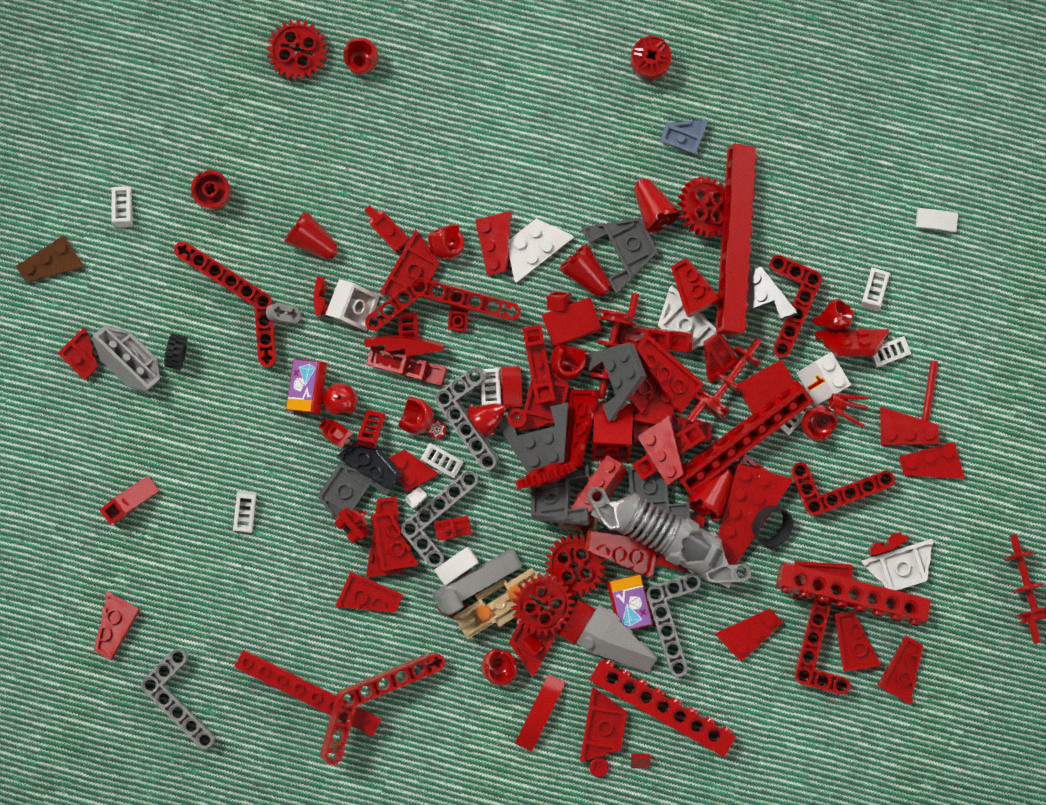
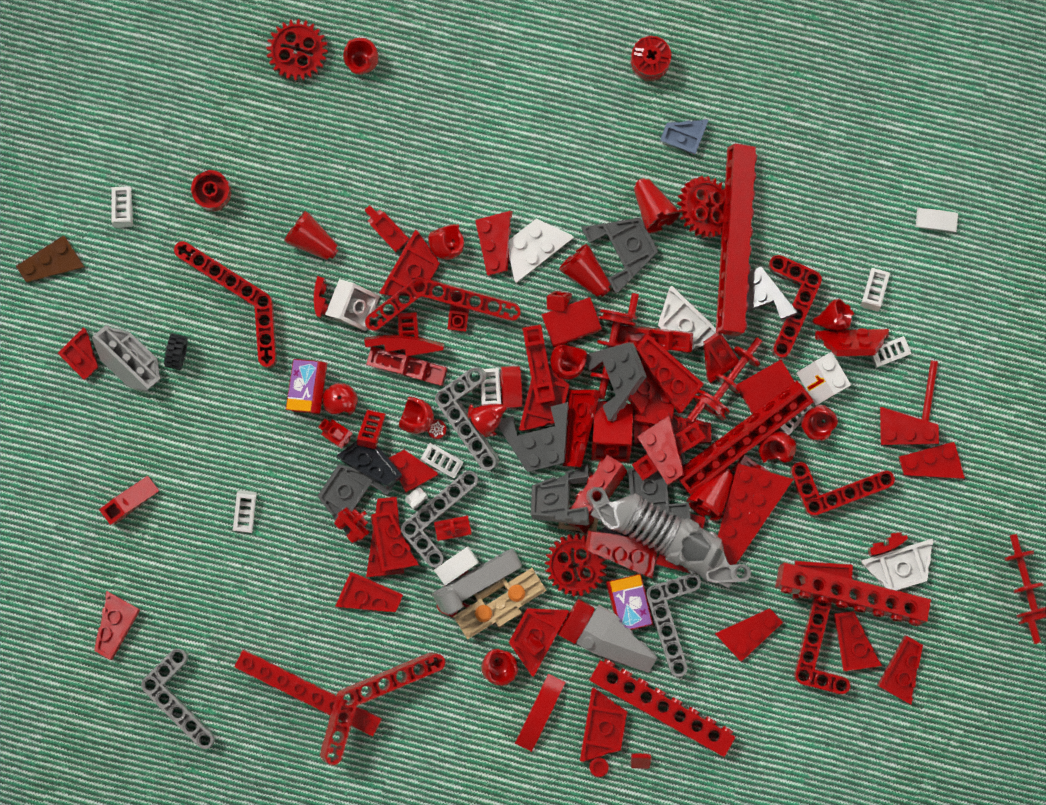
light grey beam [266,303,301,324] -> none
red tile [507,408,527,428] -> none
red gear [511,573,574,636] -> none
red gear [515,461,577,490] -> none
red wing [671,258,722,318] -> none
black tyre [752,505,793,548] -> none
red plant [828,393,869,428] -> none
none -> red piece [759,431,796,463]

